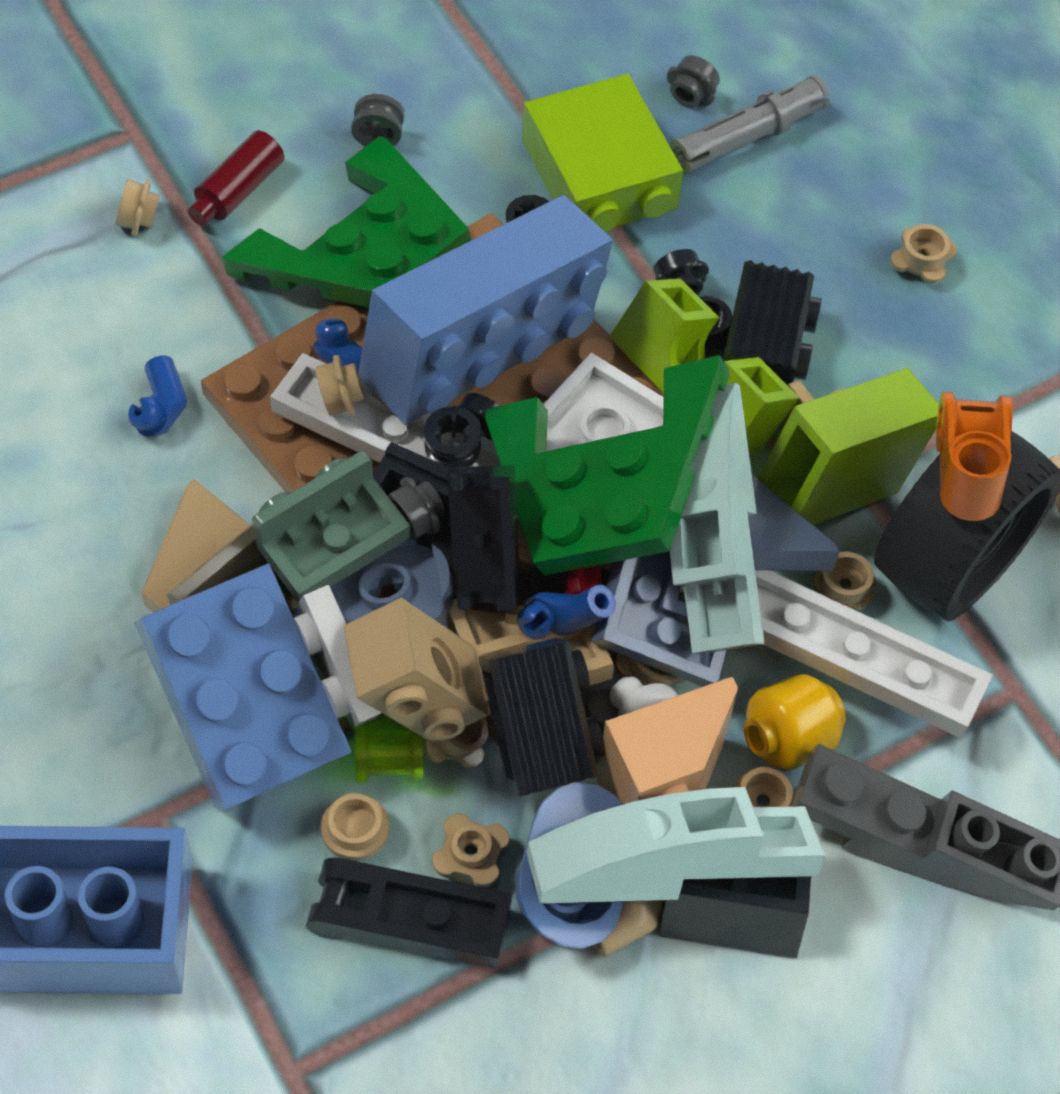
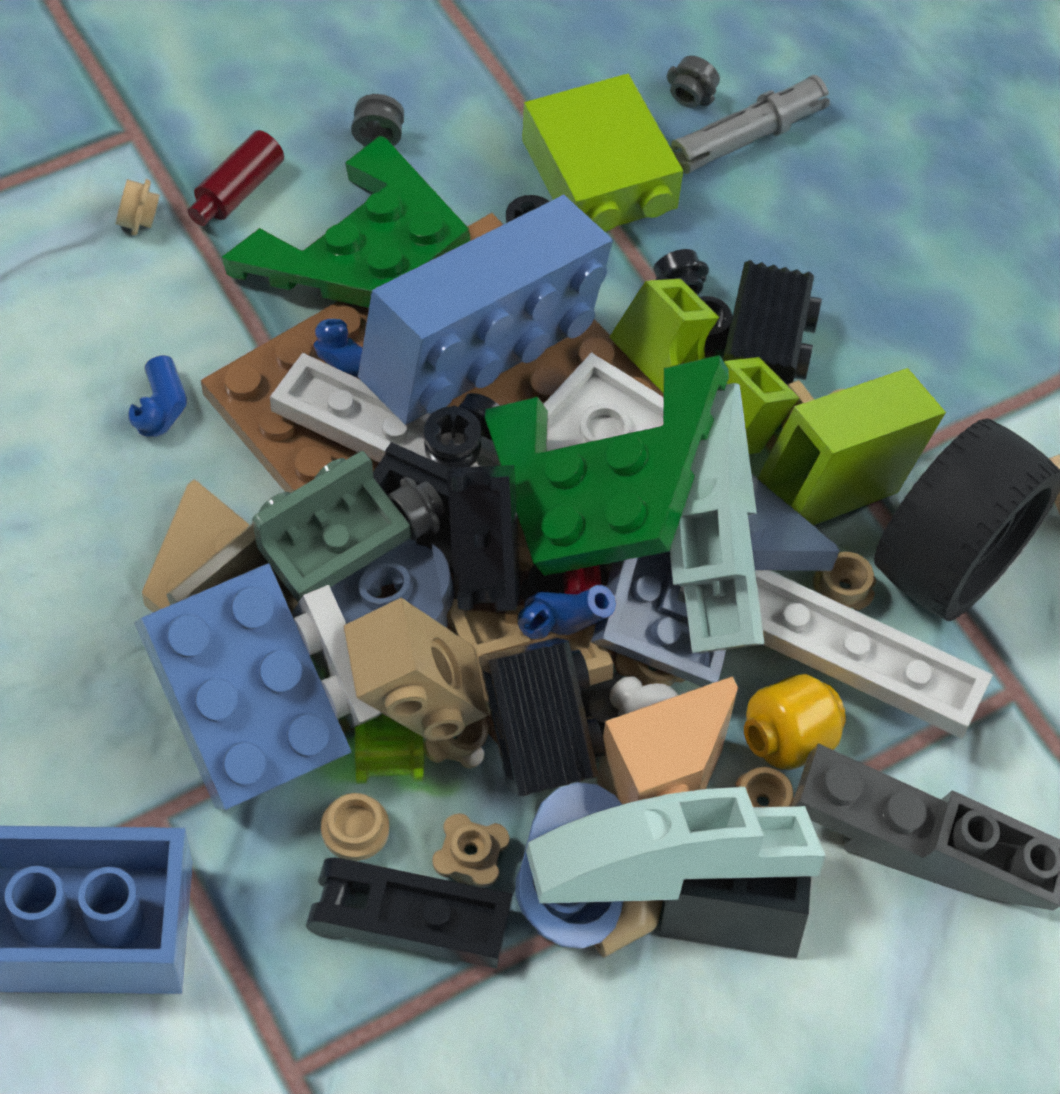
tan plate [316,355,365,417] -> none
tan plate [890,224,957,284] -> none
orange piece [936,392,1013,521] -> none

